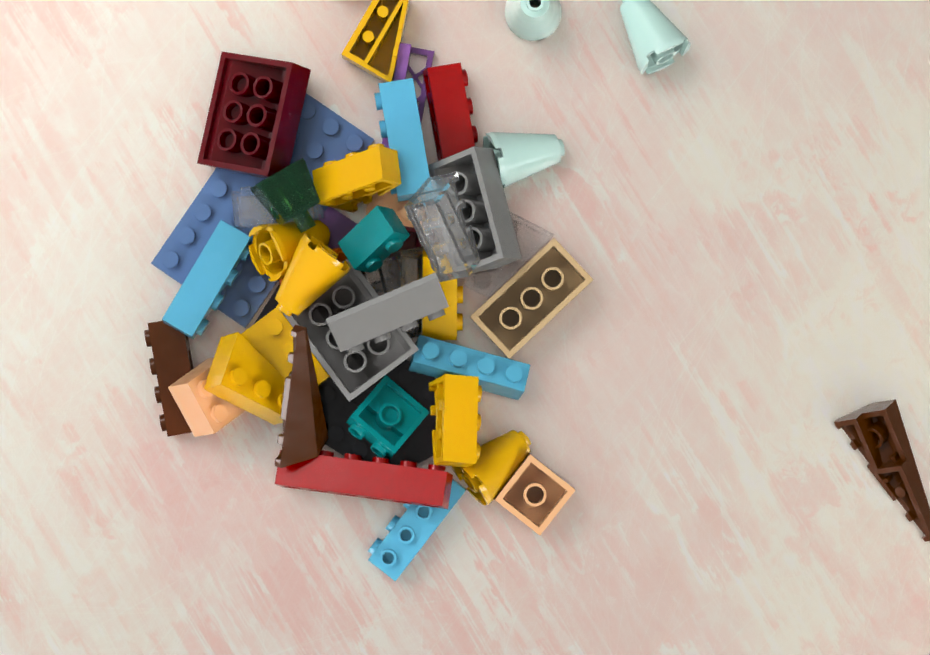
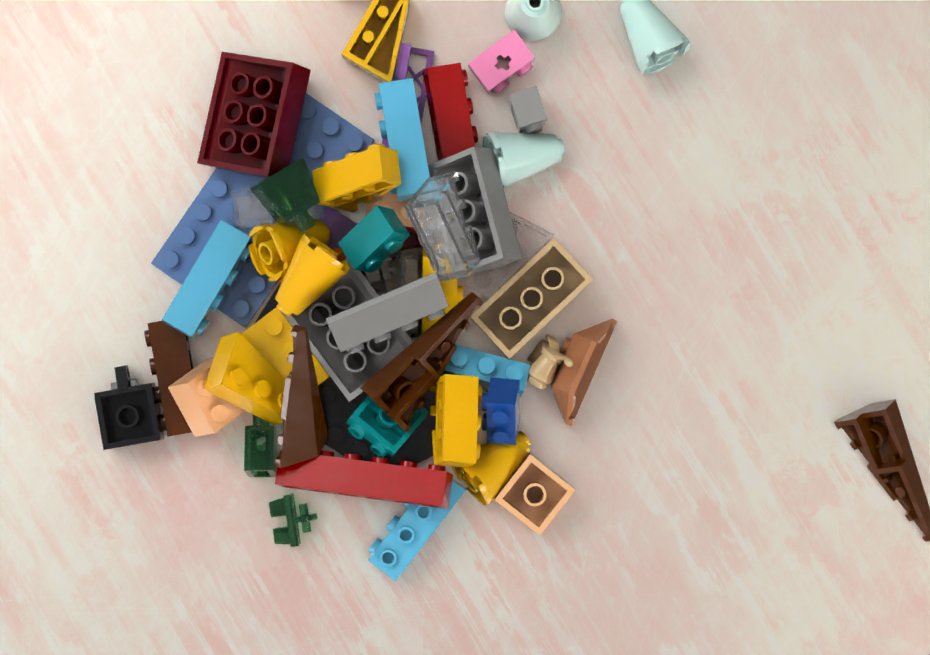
none -> black hinge [94,365,165,450]
none -> clear green torso [244,415,277,477]
none -> clear green hips [269,493,318,547]
none -> reddish brown wedge [360,292,483,433]
none -> bright pink brick [468,30,535,94]
none -> blue brick [481,378,520,445]
none -> light grey brick [508,86,547,134]
none -> tan piece [527,334,573,390]
none -> nougat wedge [551,319,617,426]

